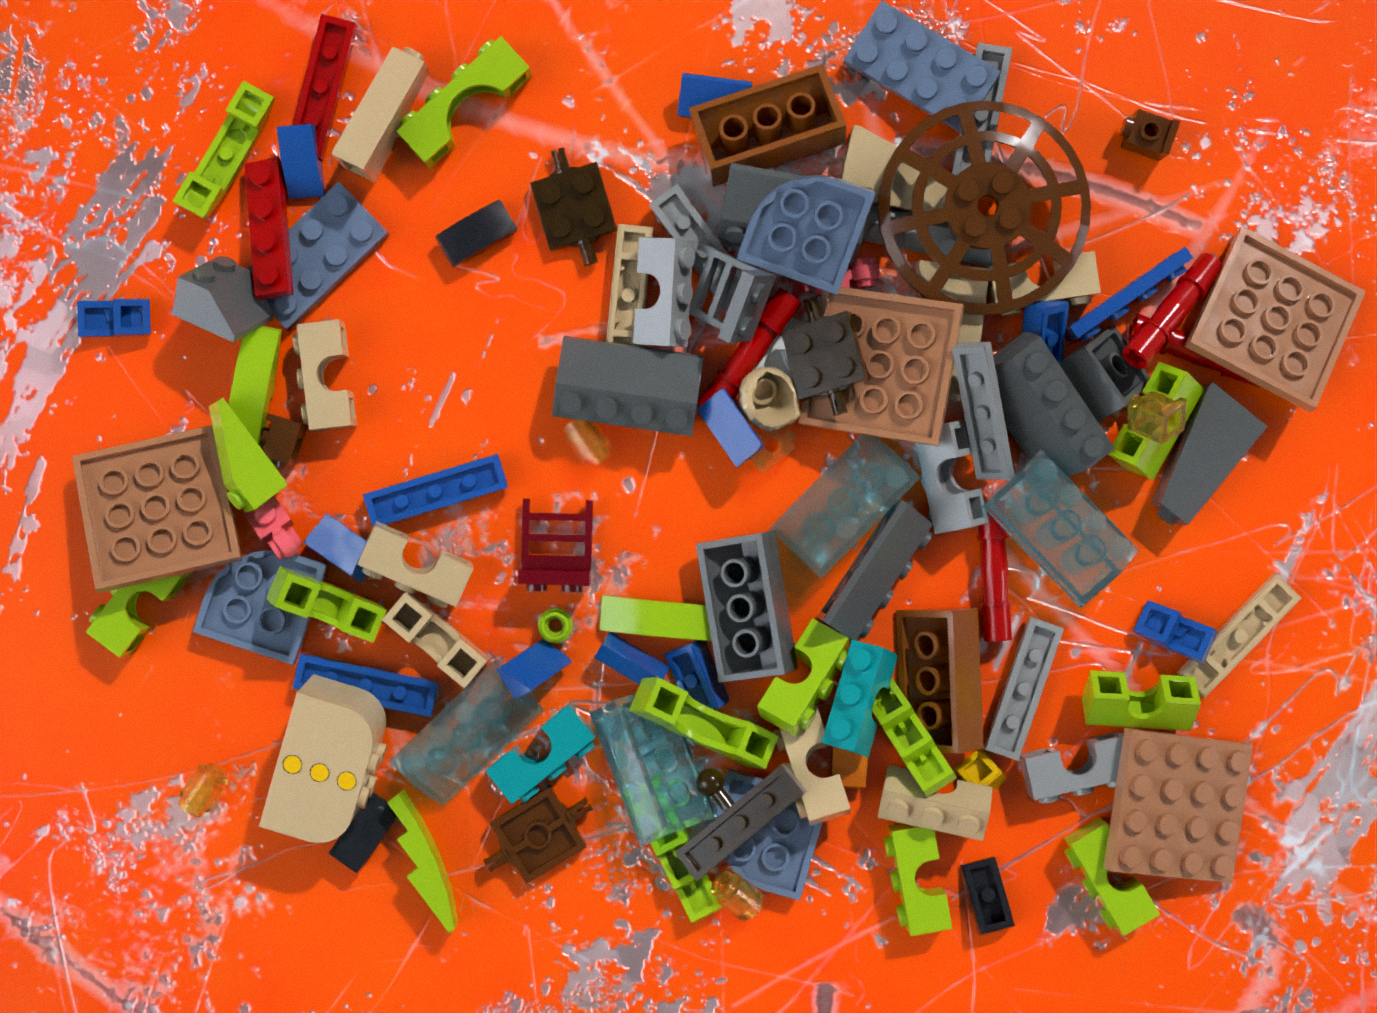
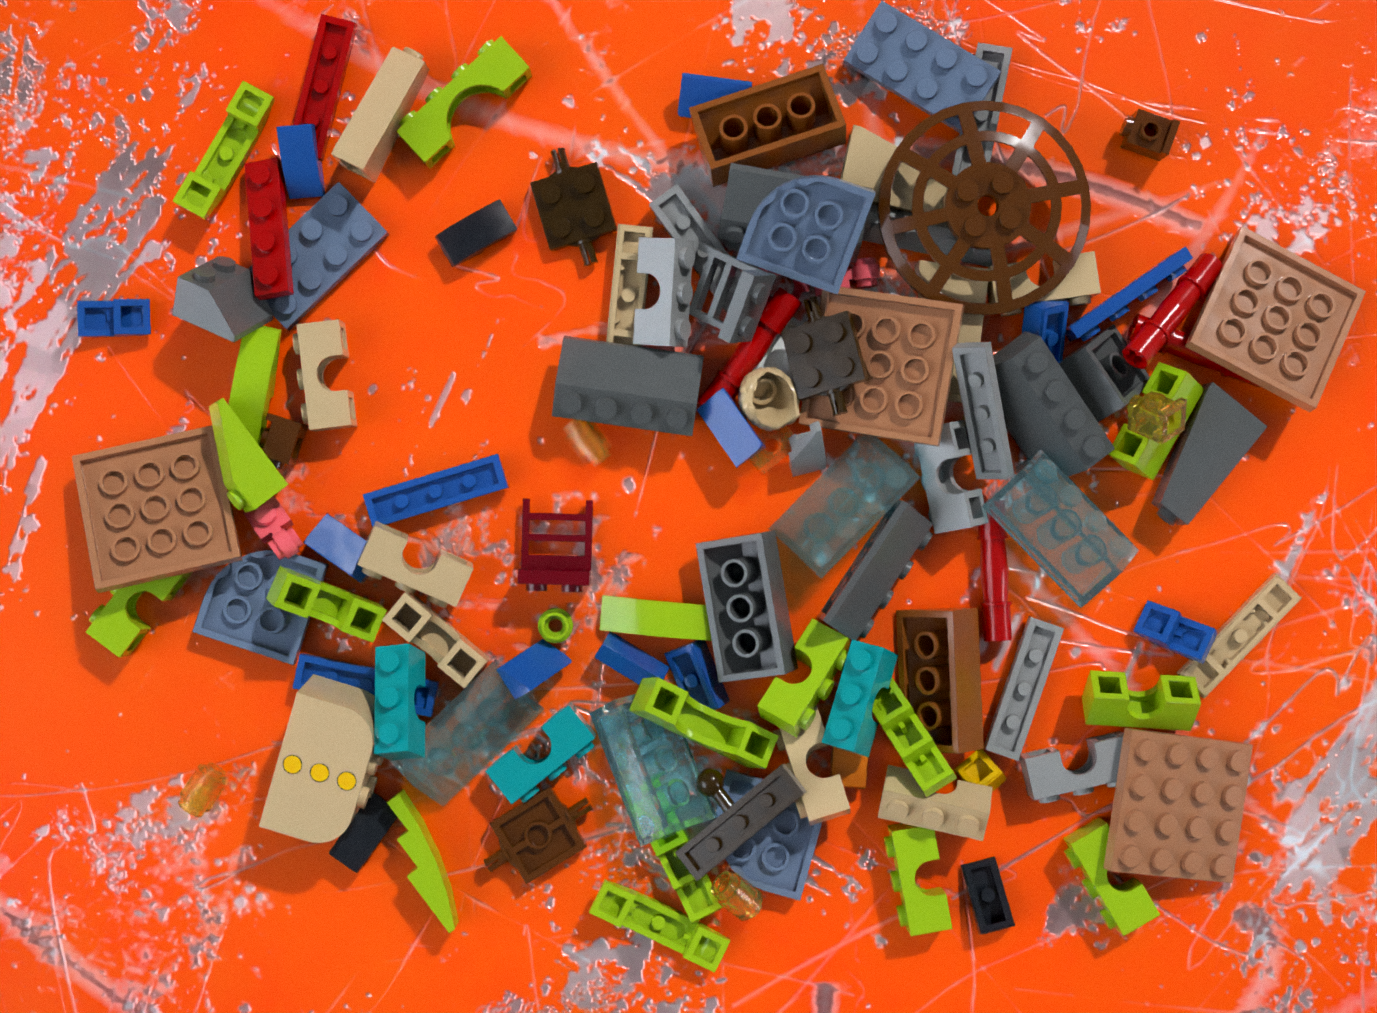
none -> teal arch [374,643,425,761]
none -> lime slope [589,879,730,973]
none -> light grey slope [788,421,826,477]

